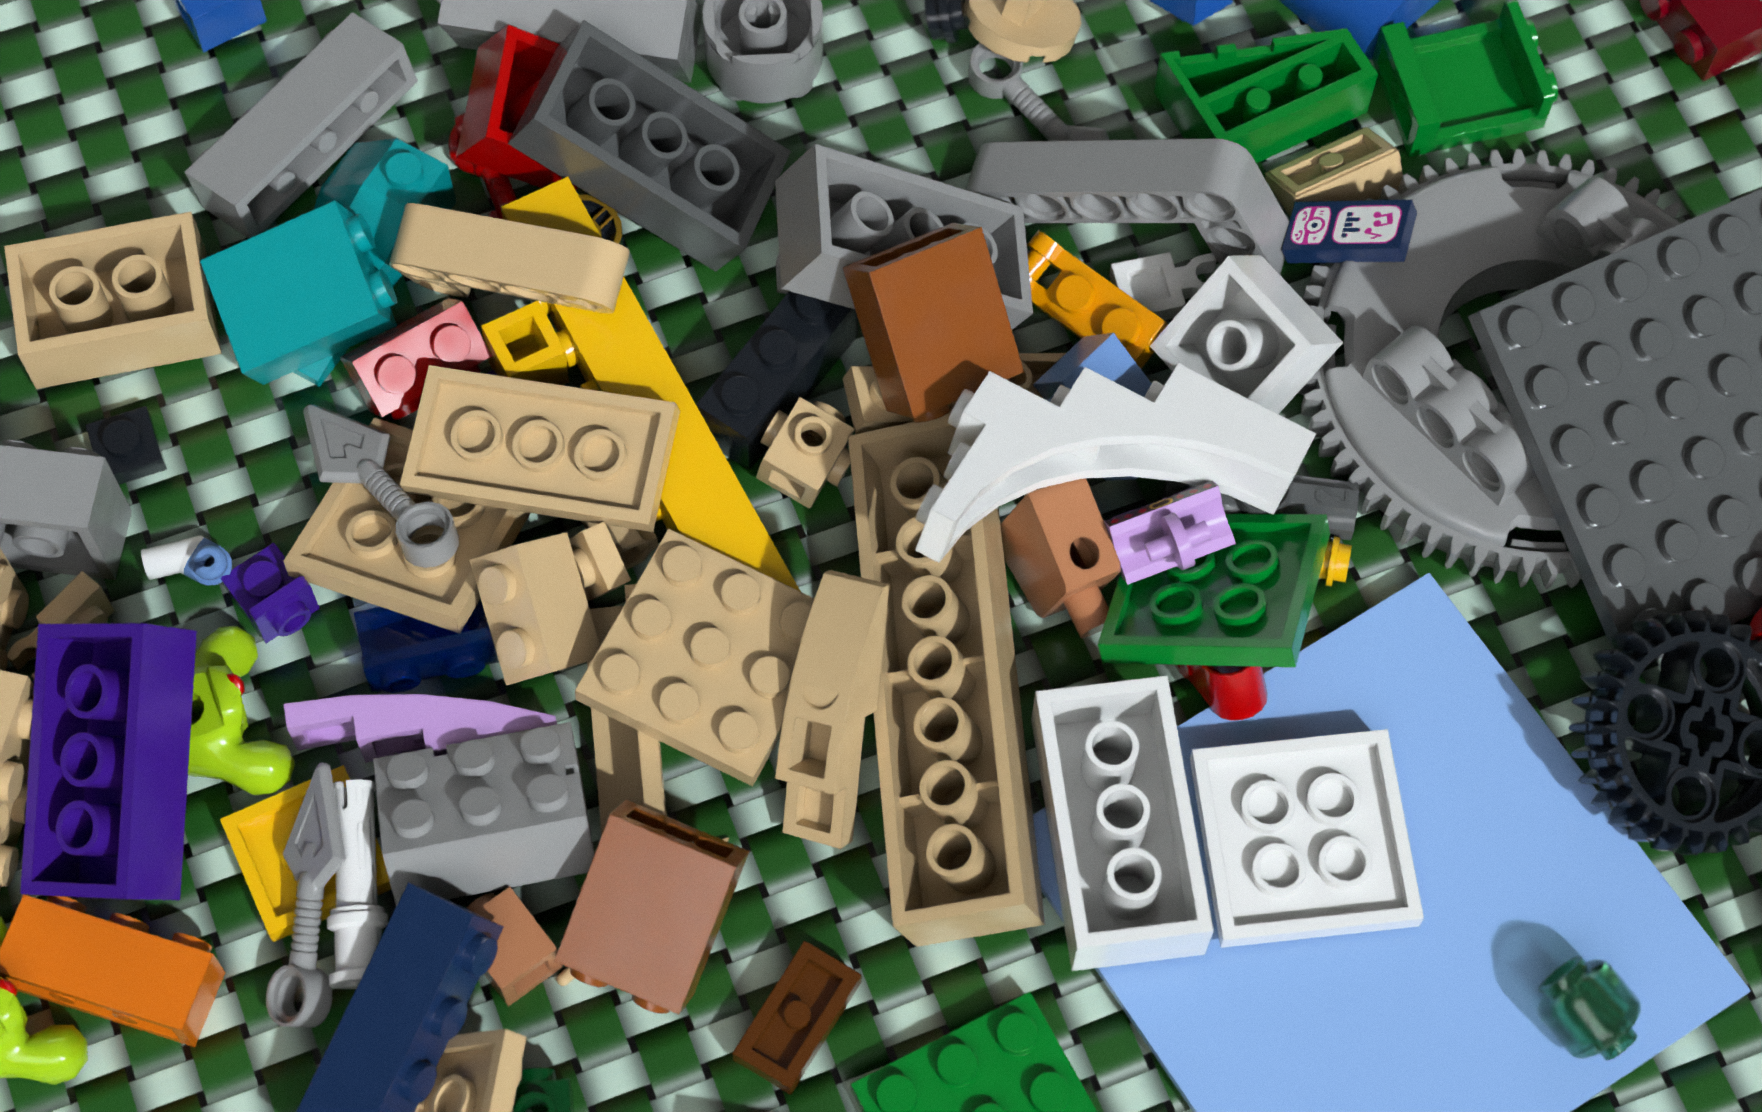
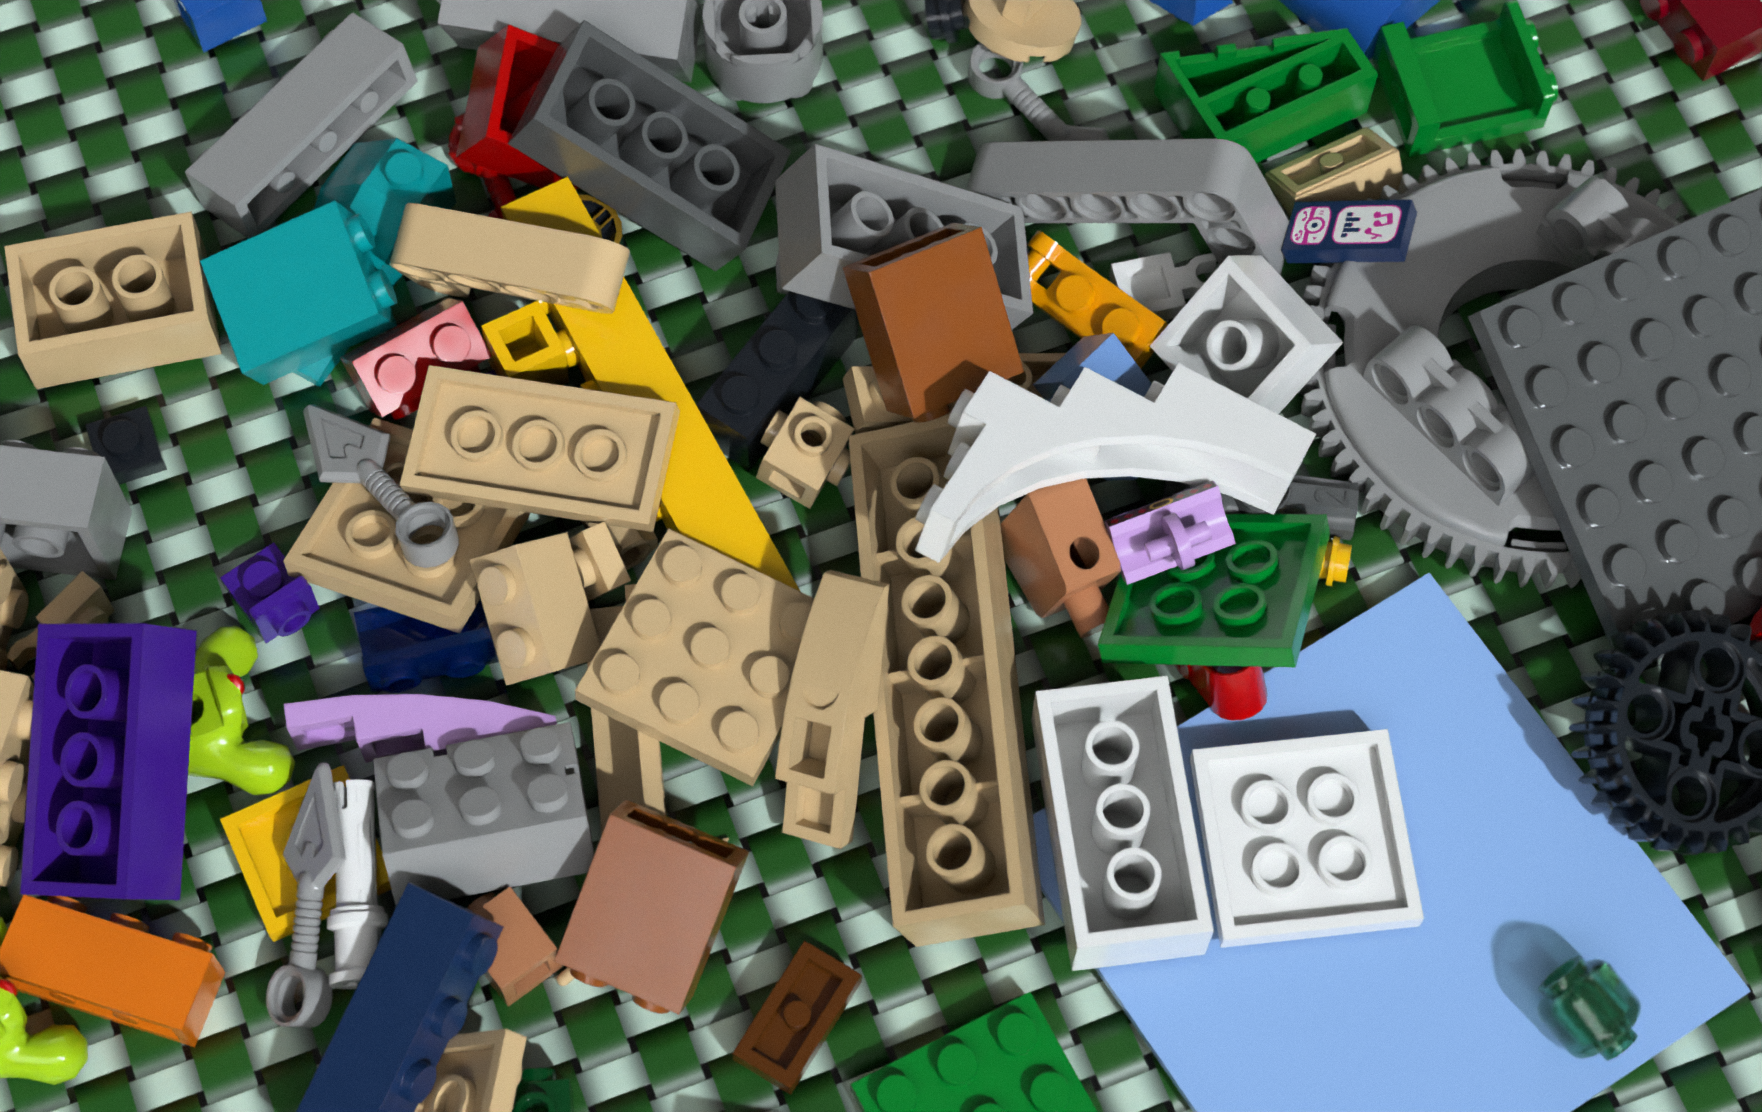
arm [141,536,232,586] -> none

